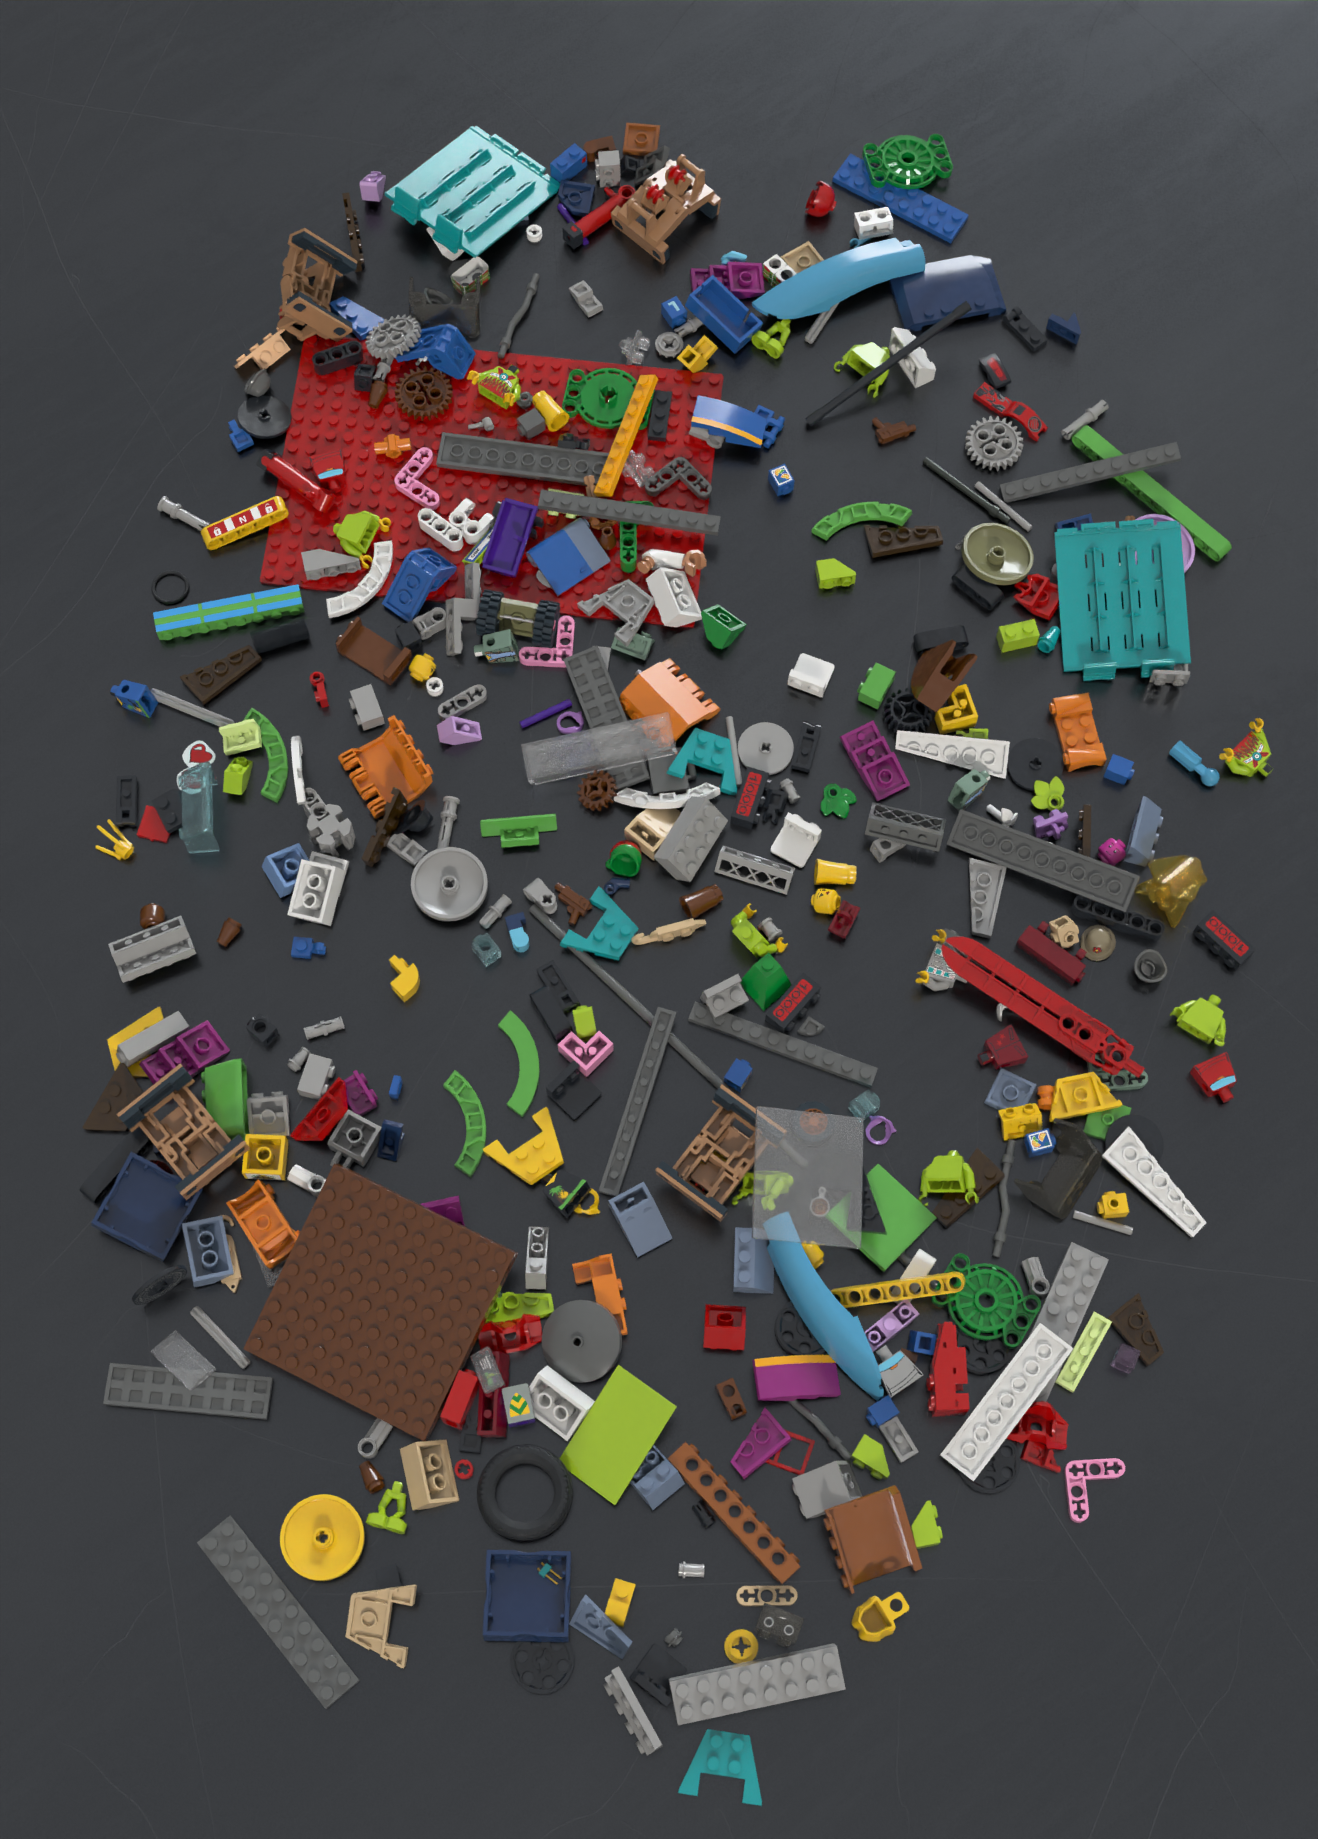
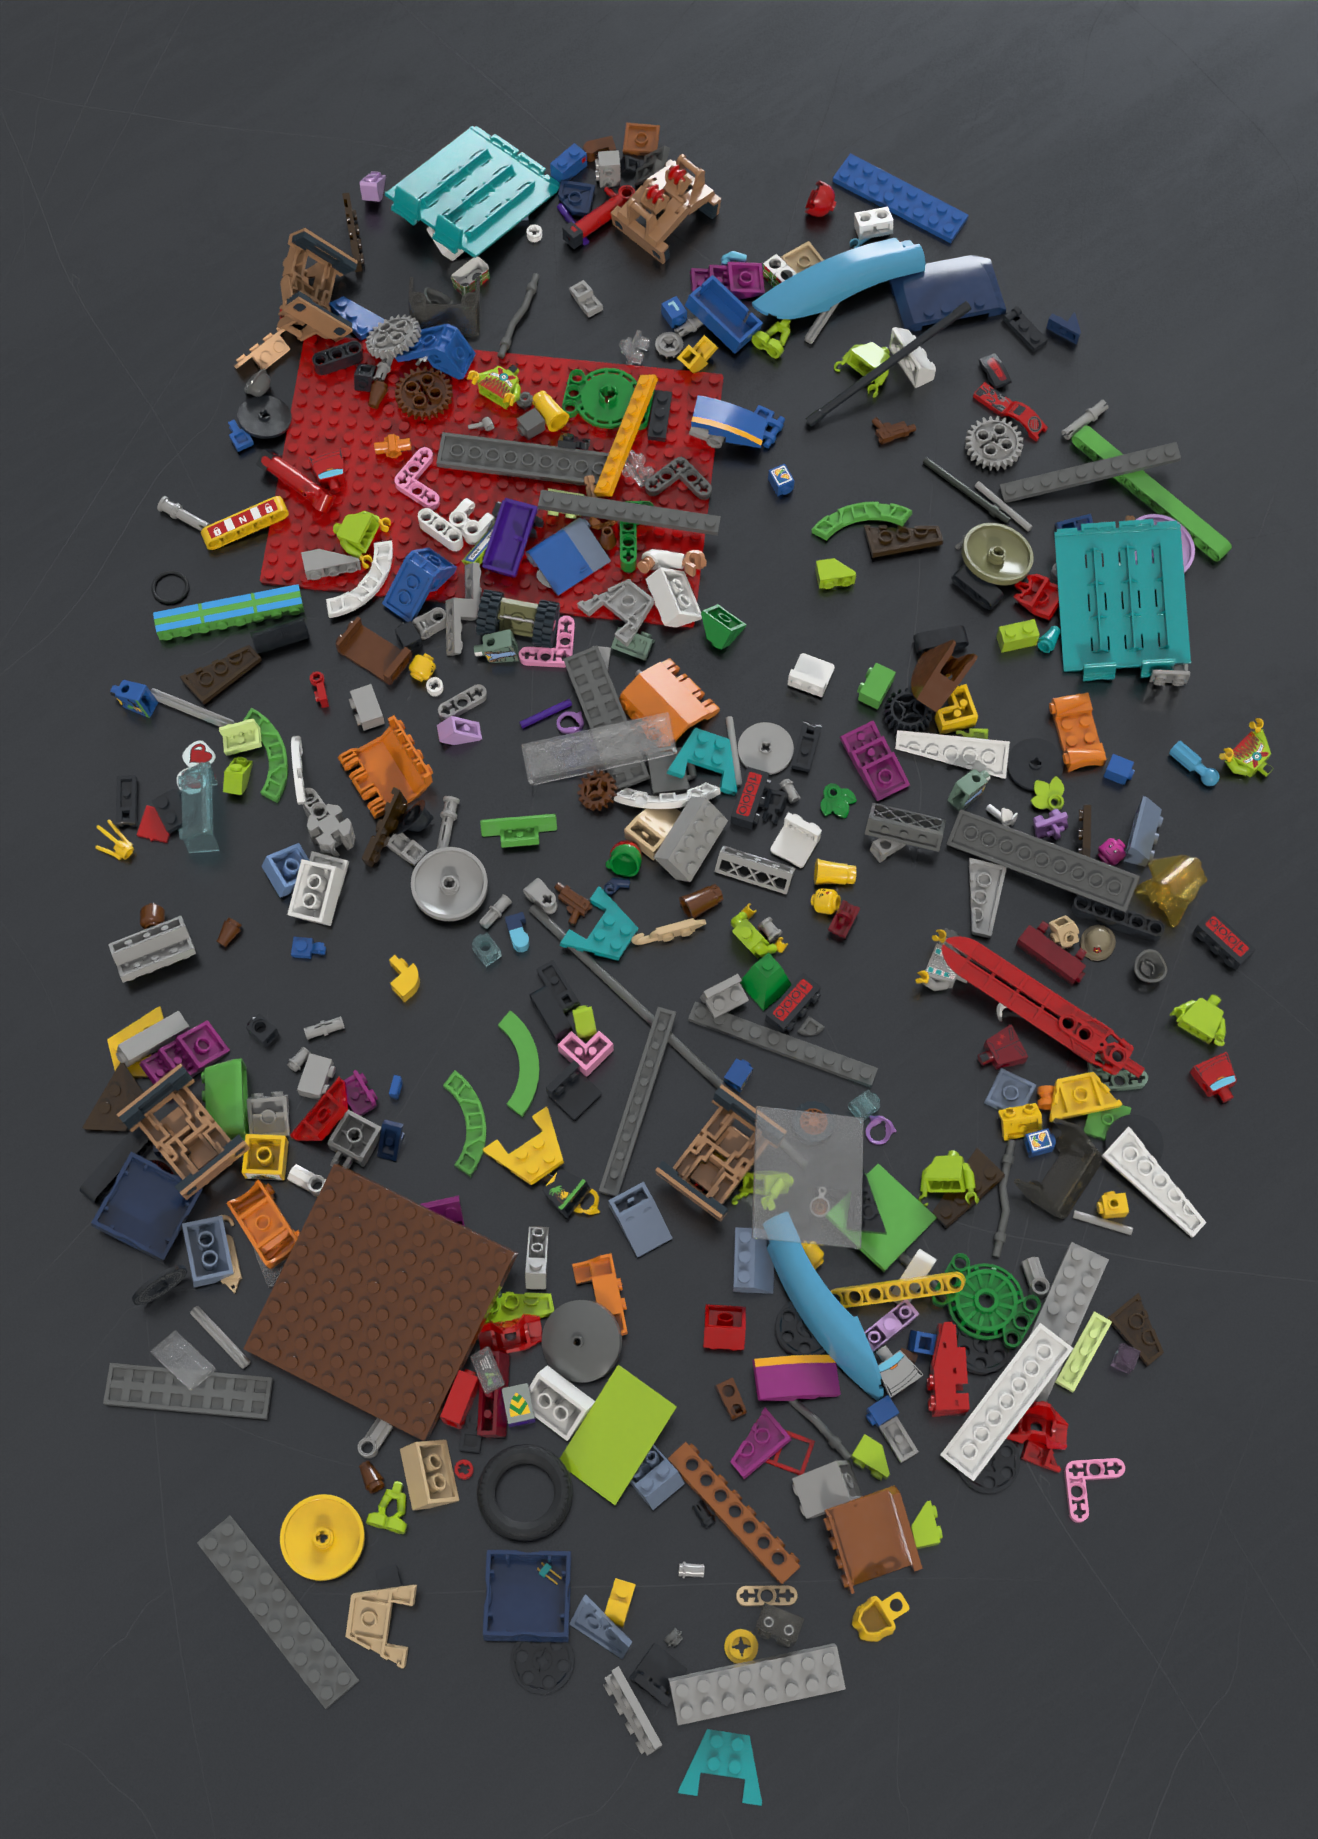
green piece [862,134,953,189] -> none

